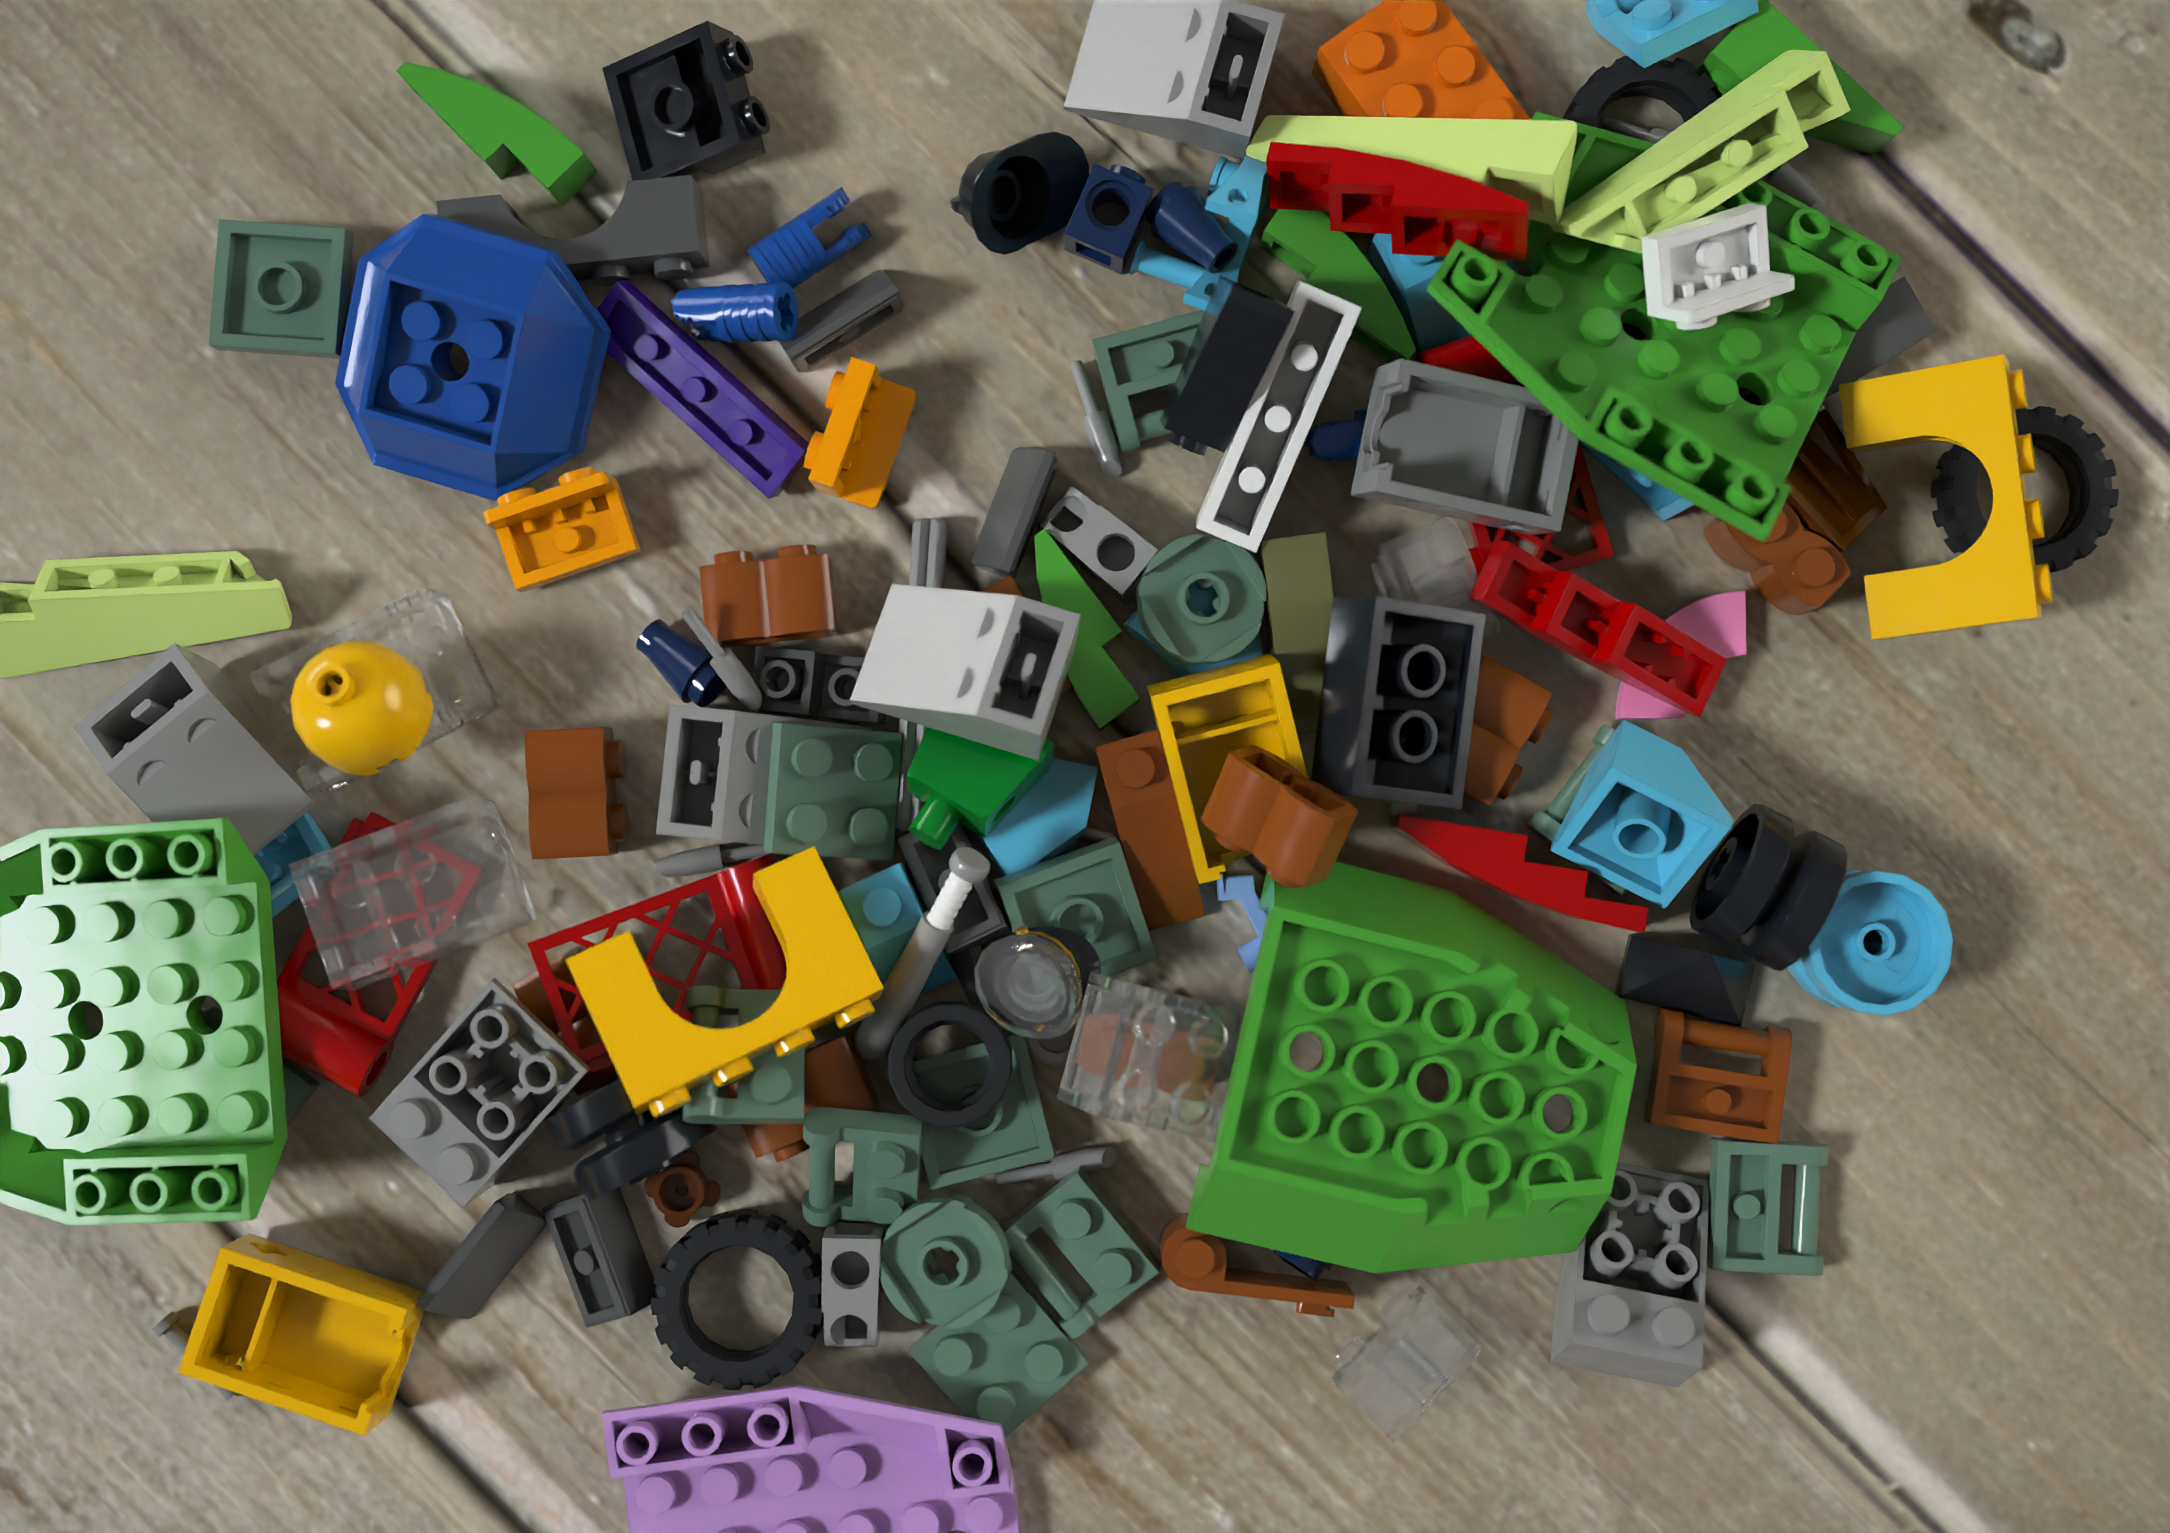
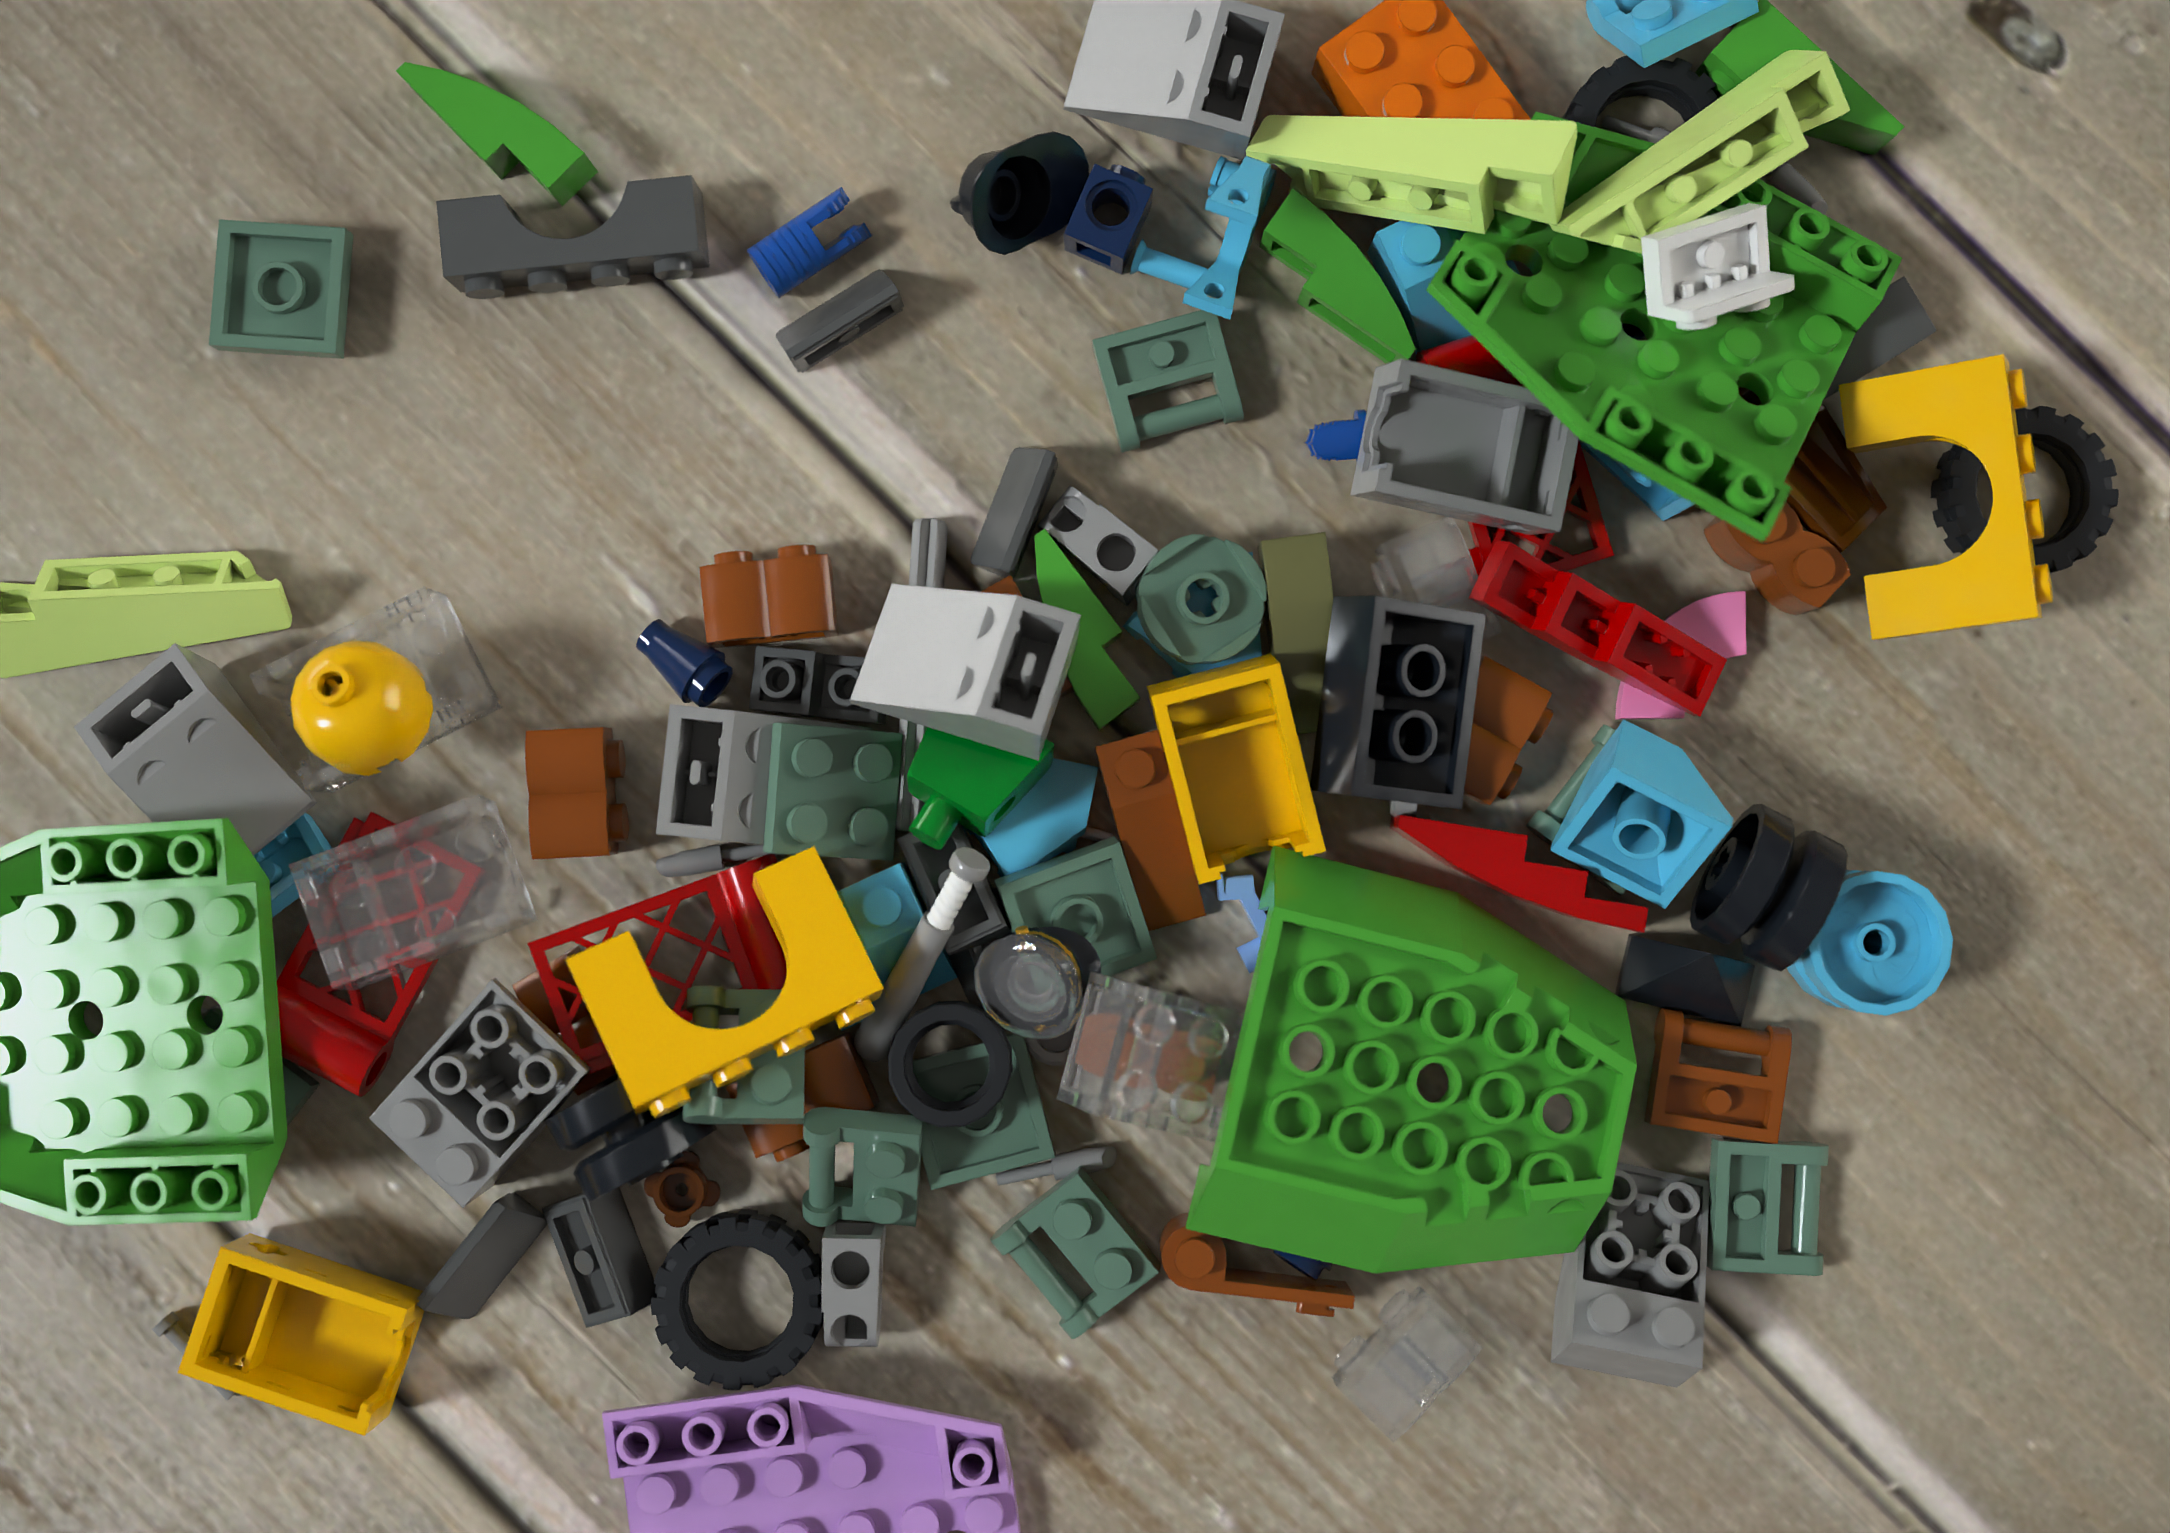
blue piece [335,213,611,501] -> none
light orange bracket [483,467,641,592] -> none
dark purple plate [597,280,809,499] -> none
black plate [602,20,770,181] -> none
blue hinge [670,283,798,343] -> none
light grey piece [681,607,762,712] -> none
light orange bracket [804,356,917,510] -> none
sand green plate [879,1193,1012,1330] -> none
sand green plate [908,1269,1089,1438] -> none
light grey piece [1070,360,1122,478] -> none
dark blue cone [1145,182,1238,274] -> none
black slope [1160,276,1295,456] -> none
white brick [1196,280,1362,553] -> none
dark orange brick [1201,745,1358,888] -> none
red slope [1266,142,1529,261] -> none

